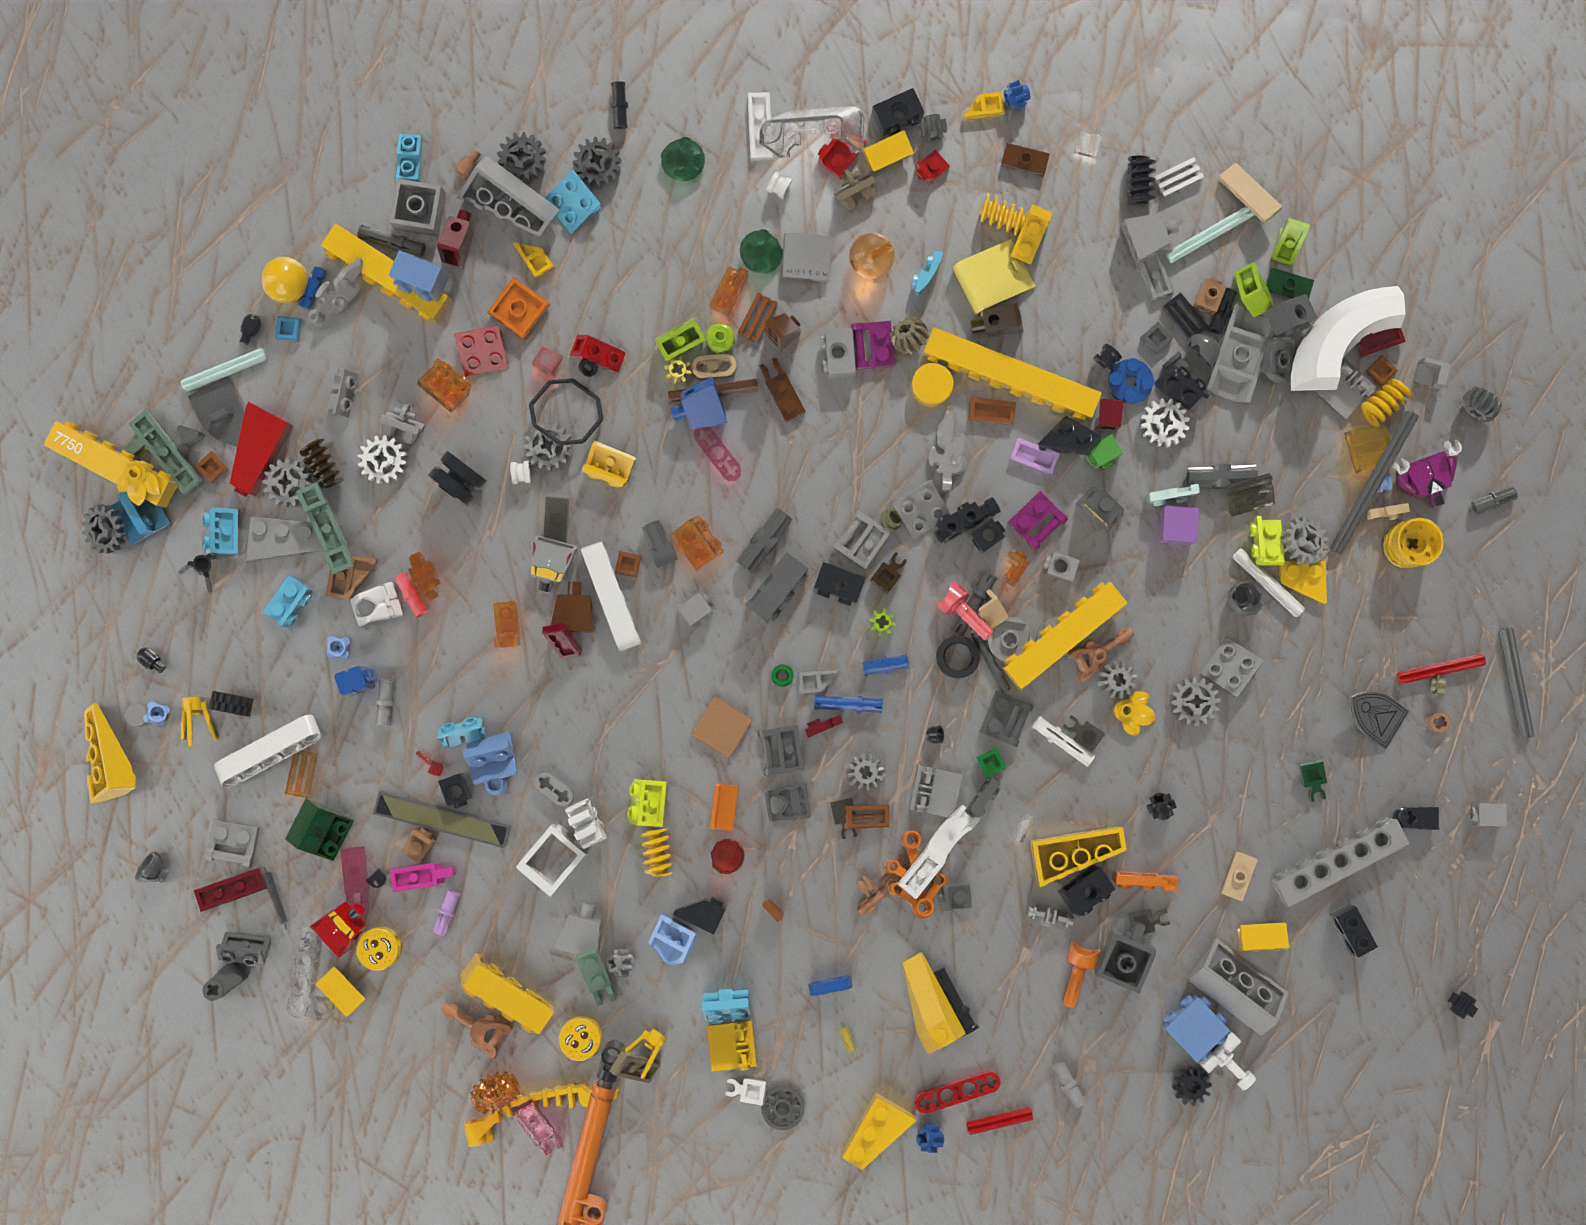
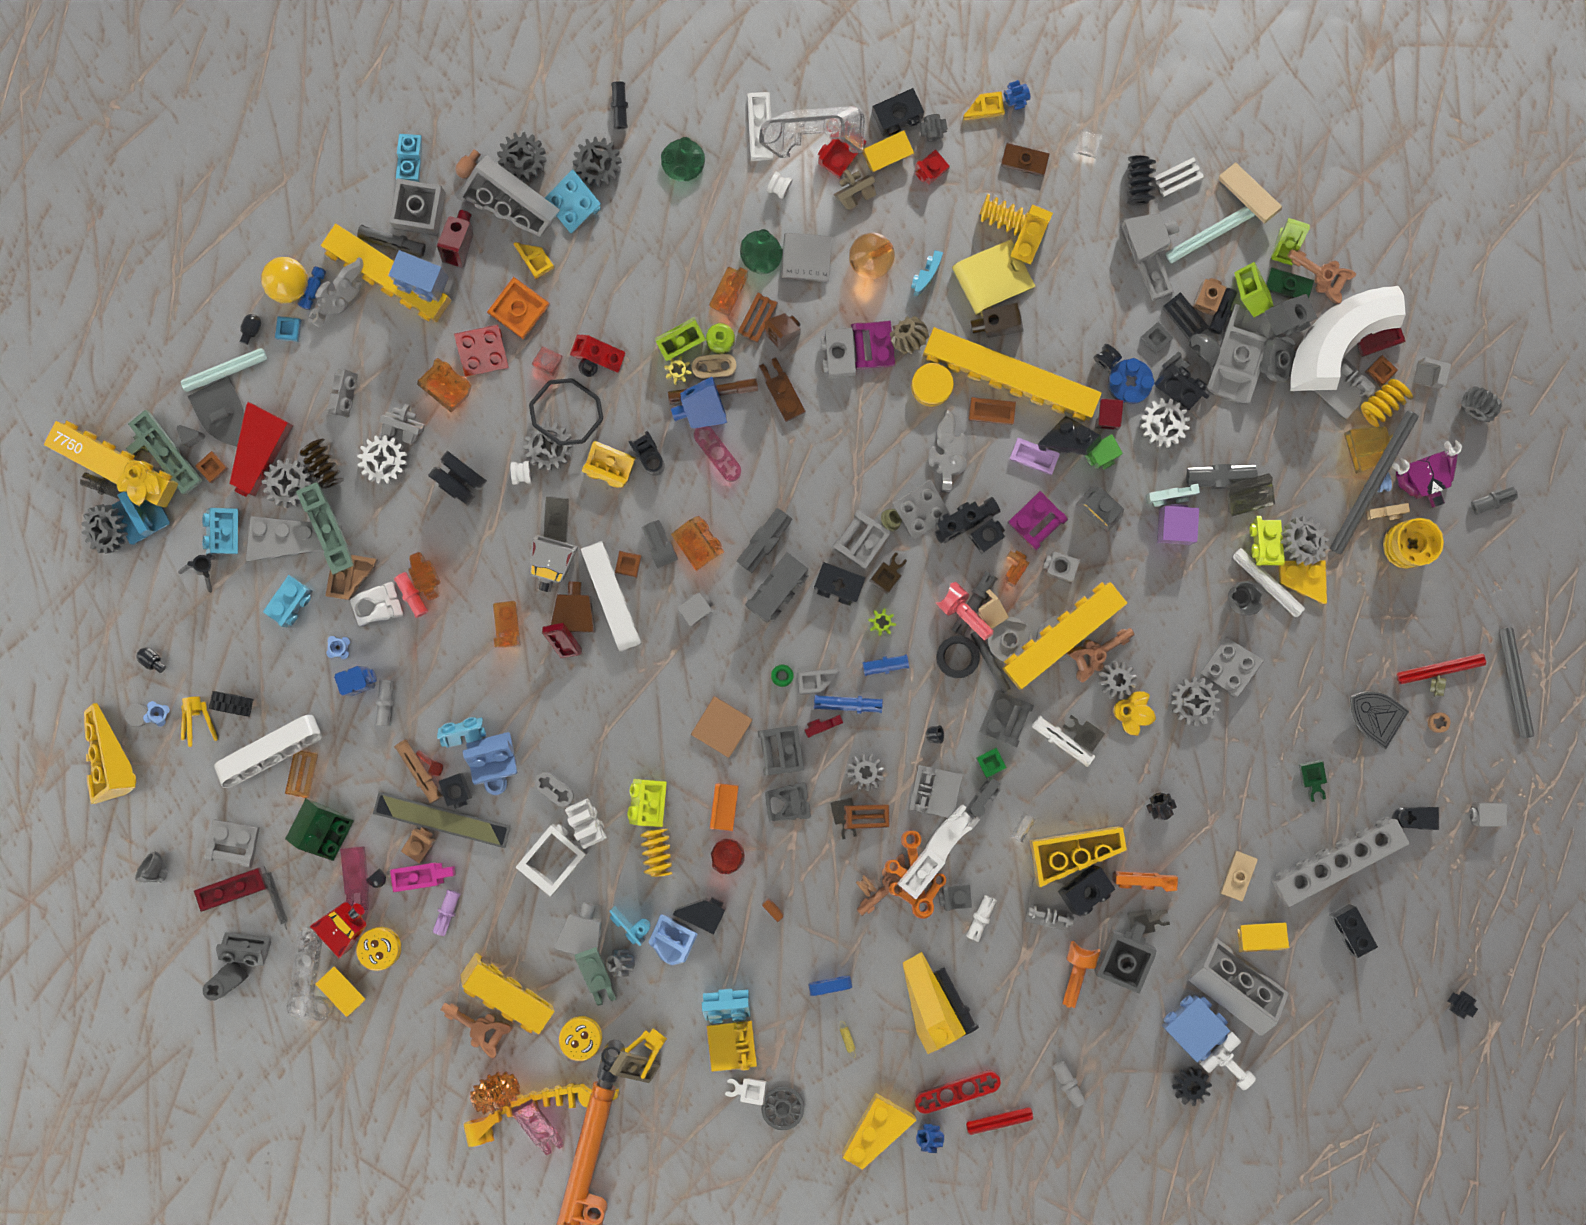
none -> clear smoke axle [80,472,121,499]
none -> medium nougat pin [394,739,443,804]
none -> medium azure hinge [609,906,651,946]
none -> black piece [628,431,665,476]
none -> white pin [966,894,997,942]
none -> nougat piece [1288,249,1356,304]

